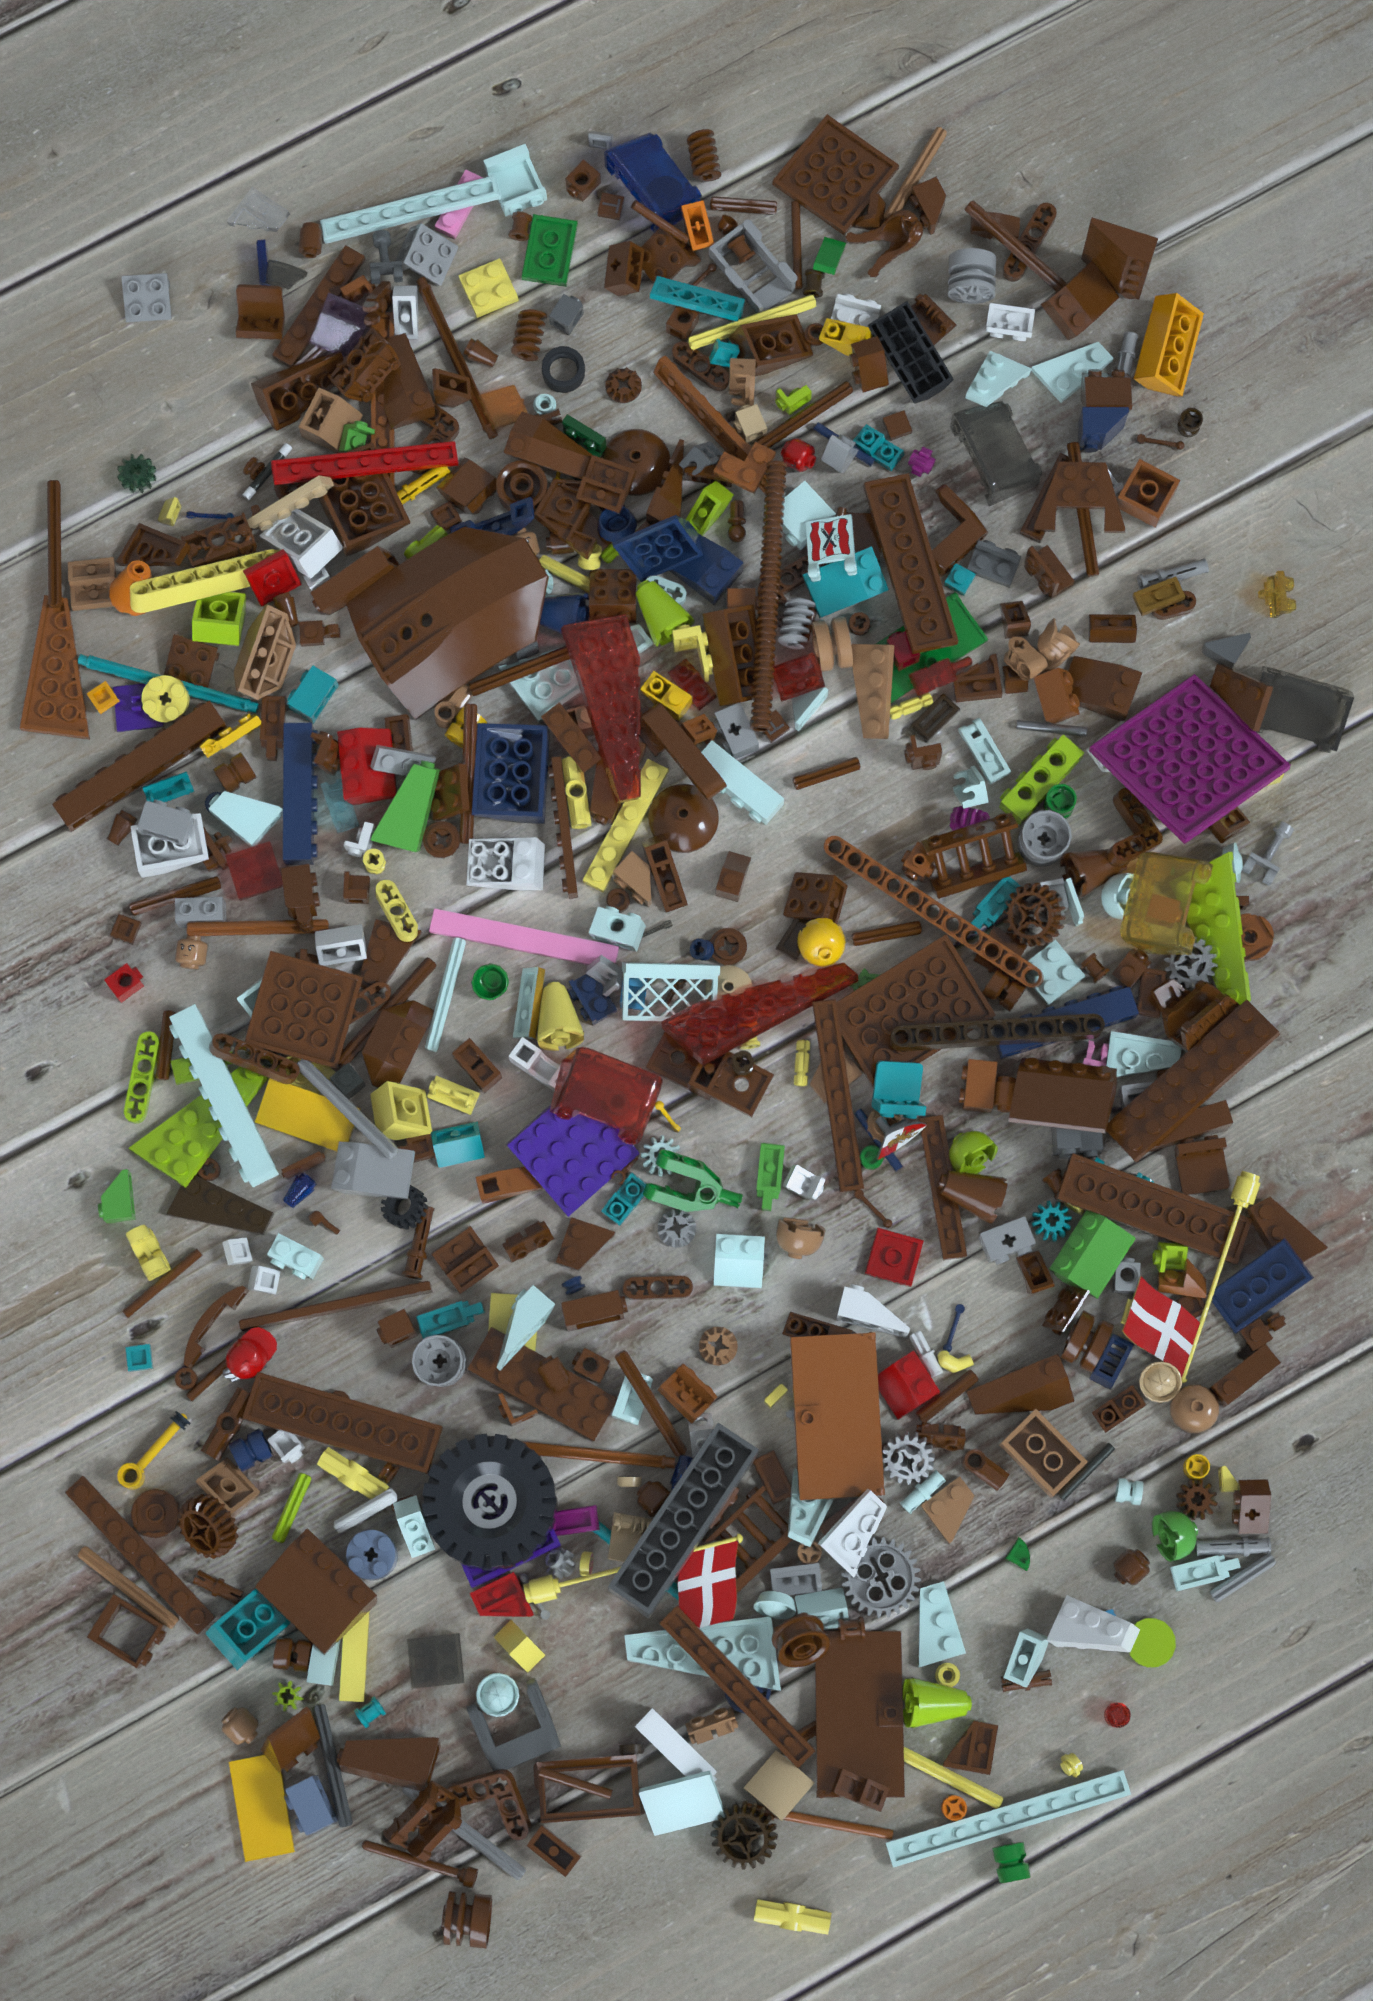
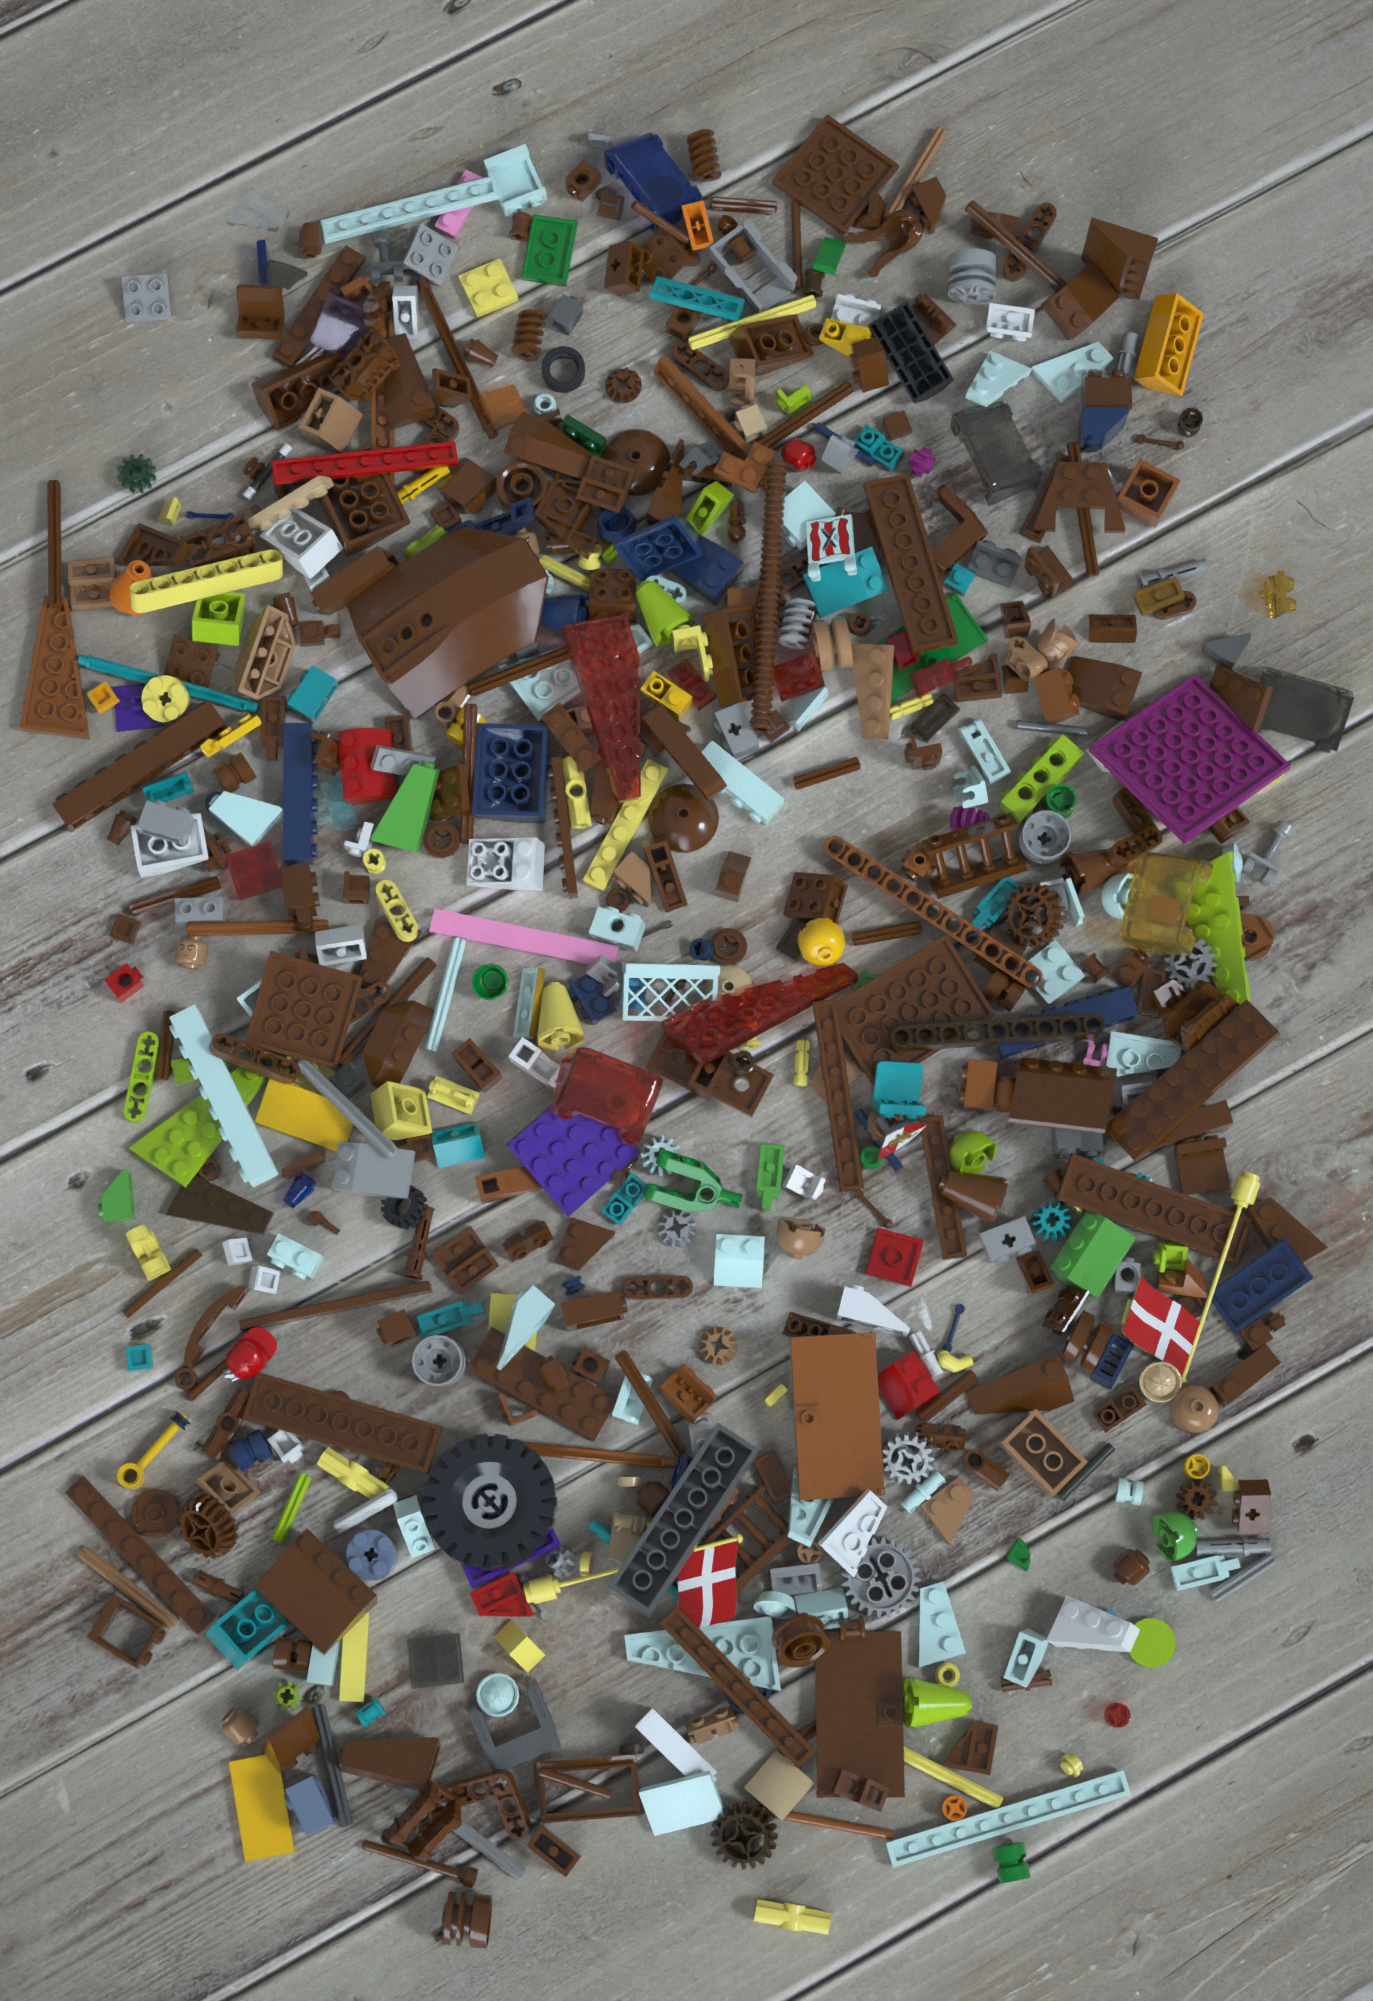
red tile [243,549,302,607] -> none
bright green bracket [339,421,375,453] -> none
magenta tile [553,1505,600,1537] -> none
yellow hinge [655,1101,681,1133] -> none
dark orange bracket [681,714,717,745] -> none
teal tile [709,339,740,368] -> none

